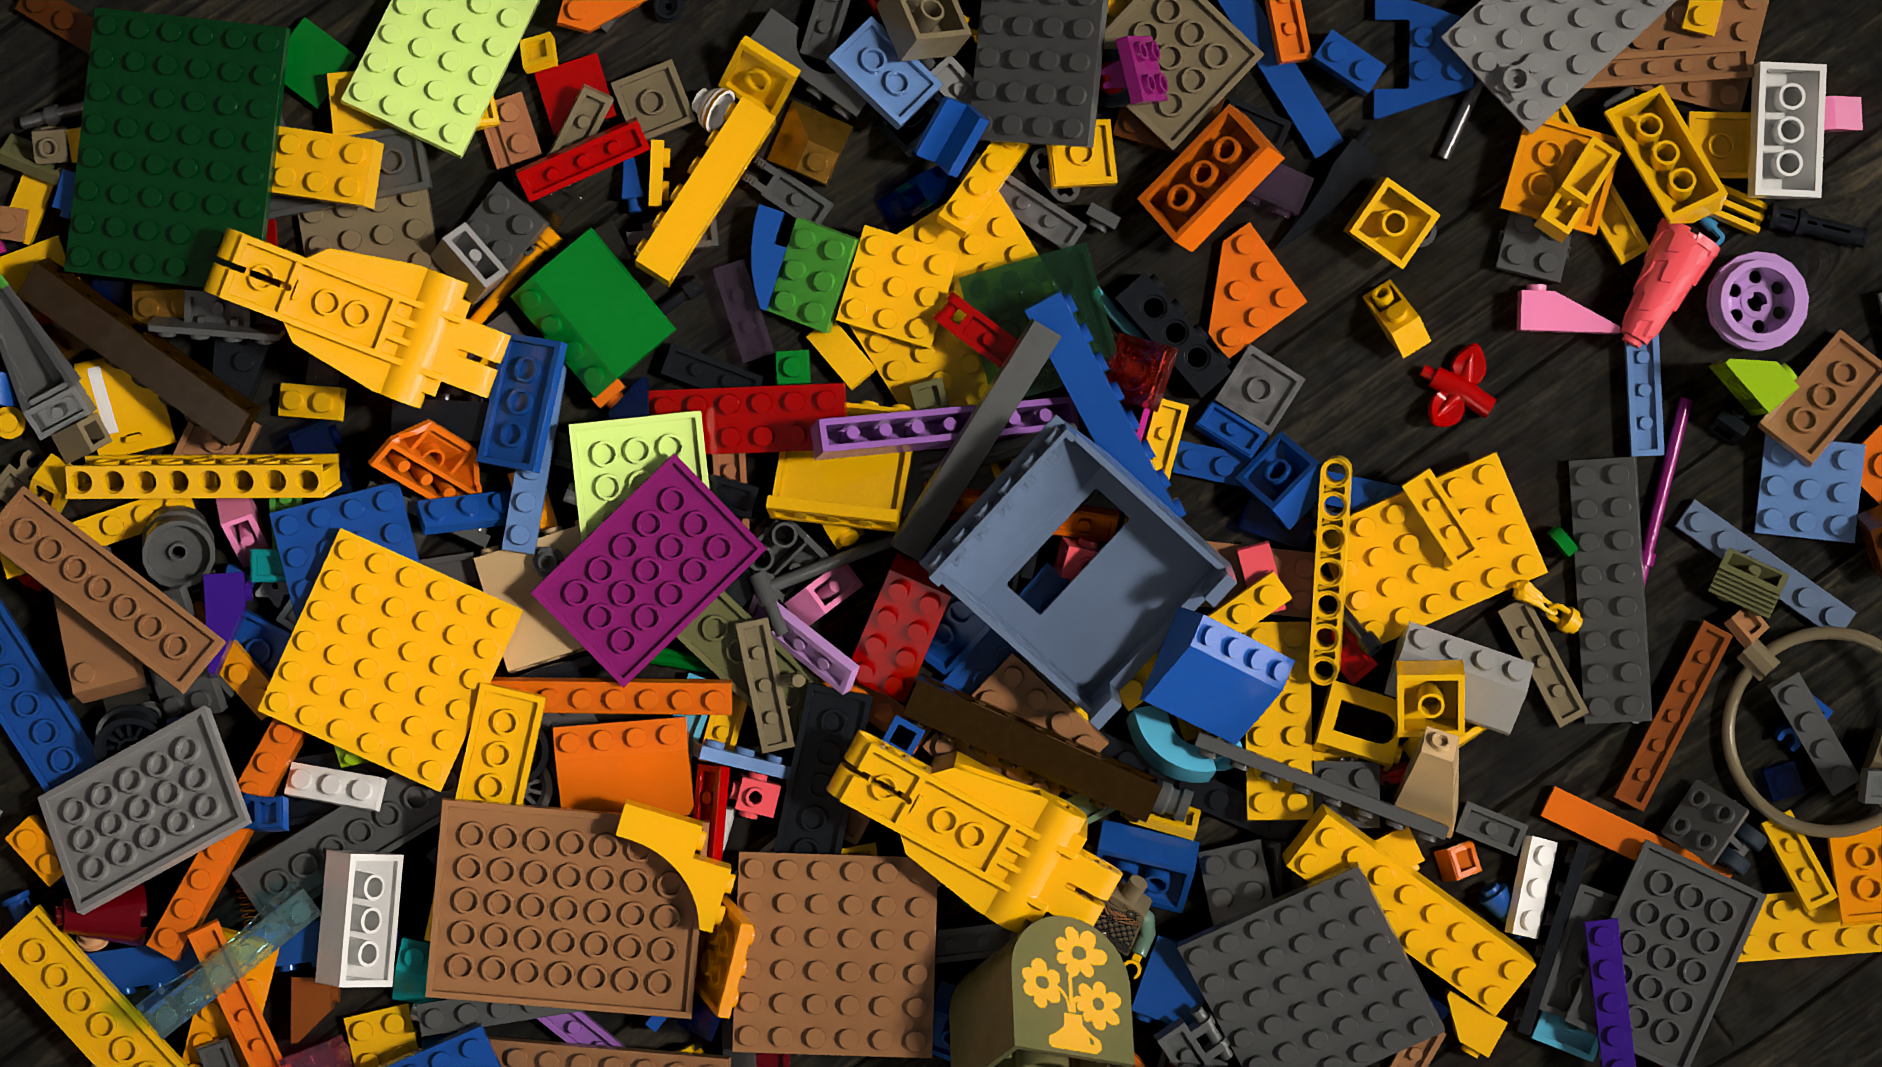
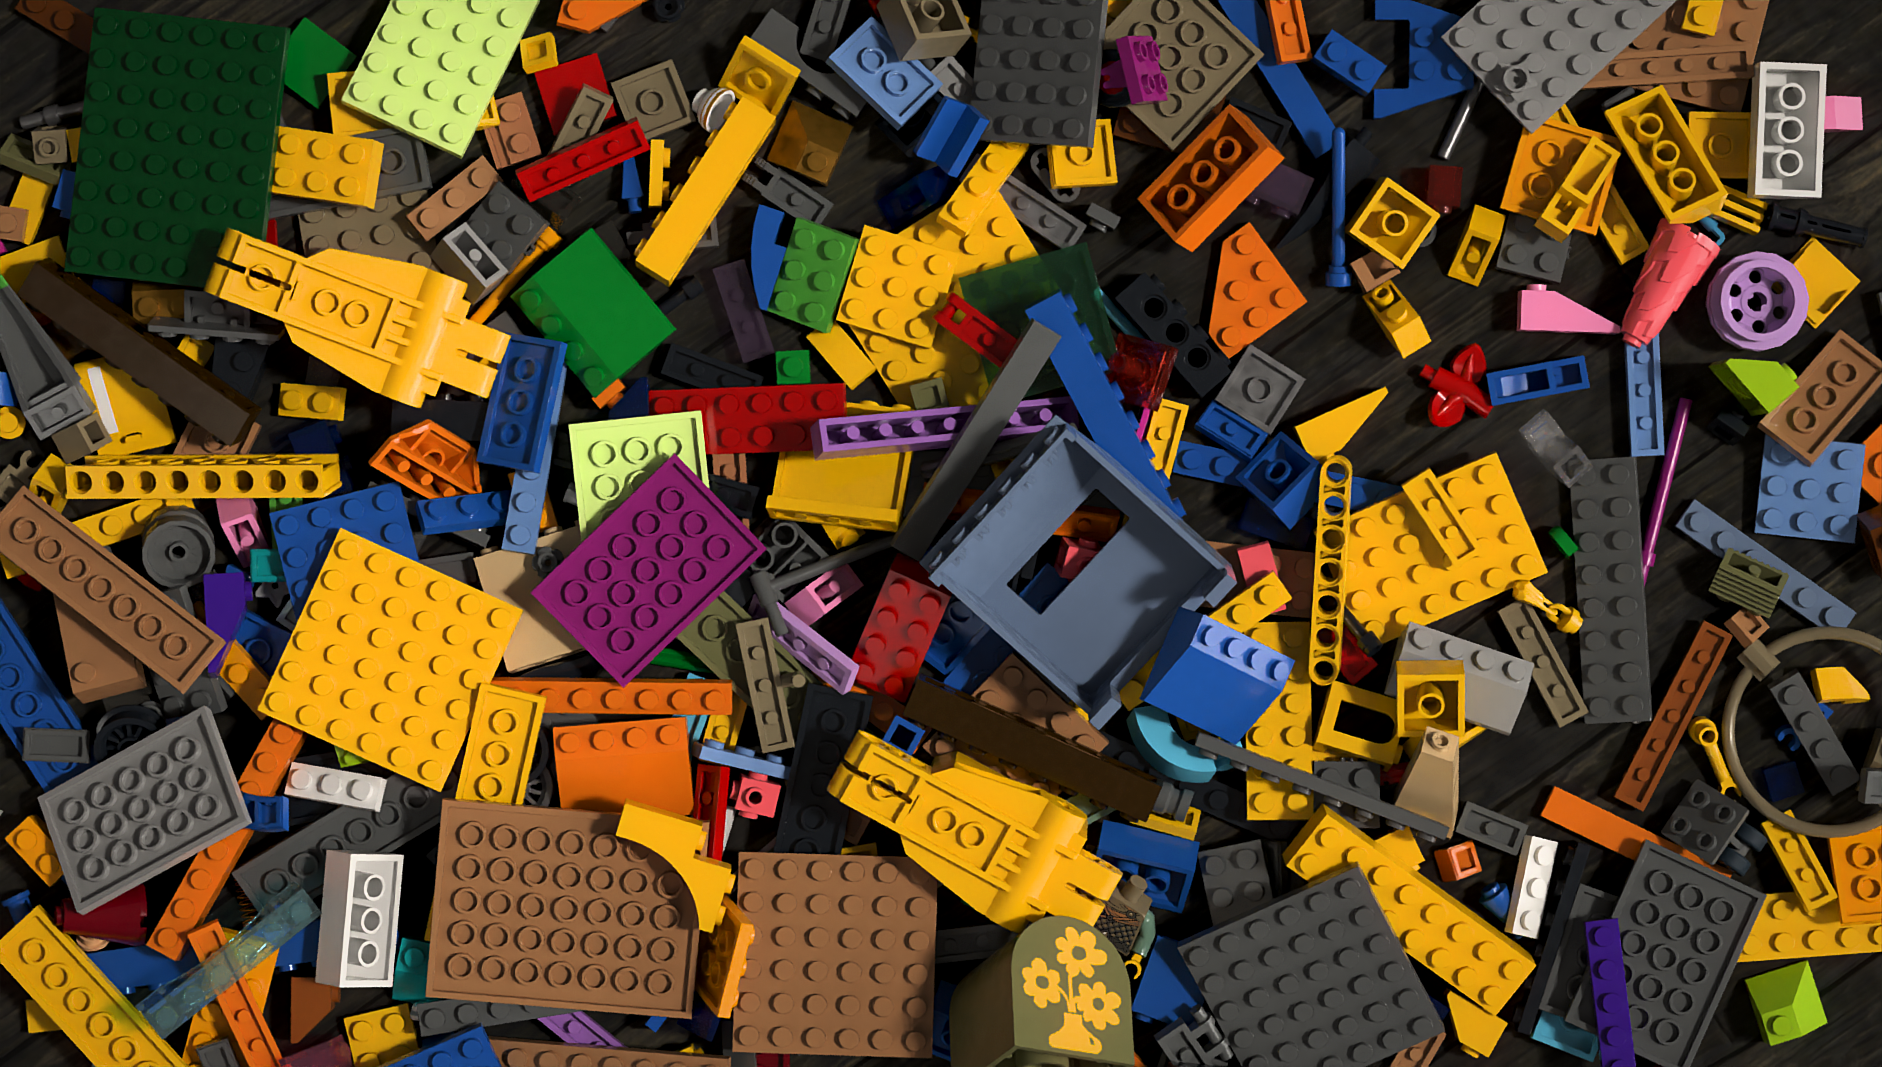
none -> dark grey tile [22,727,92,763]
none -> yellow tile [25,999,62,1033]
none -> yellow plate [177,334,214,368]
none -> medium nougat plate [405,155,503,243]
none -> yellow slope [1293,387,1388,465]
none -> blue piece [1325,127,1352,287]
none -> medium nougat panel [1348,251,1401,294]
none -> clear red brick [1424,165,1463,214]
none -> yellow slope [1447,204,1506,287]
none -> blue slope [1486,355,1590,406]
none -> clear brick [1518,409,1594,488]
none -> yellow brick [1688,716,1742,797]
none -> lime slope [1744,959,1827,1046]
none -> yellow piece [1771,236,1861,329]
none -> yellow slope [1810,667,1870,704]

